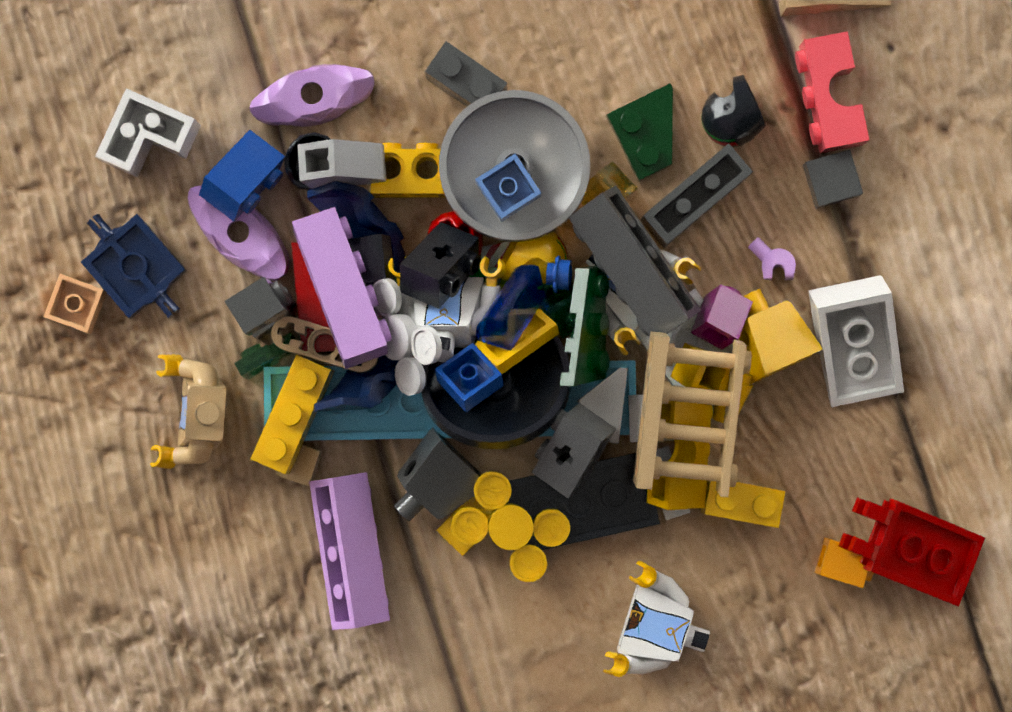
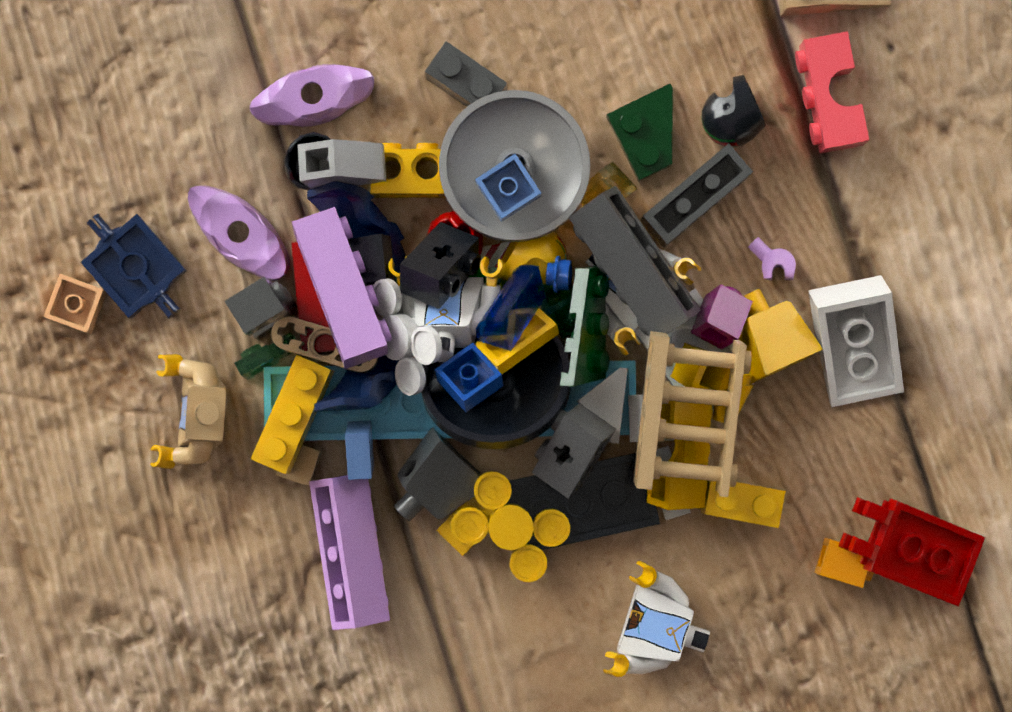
white brick [95,88,201,177] -> none
blue brick [199,130,285,222] -> none
dark grey piece [803,149,863,209] -> none
none -> medium blue piece [345,420,374,480]

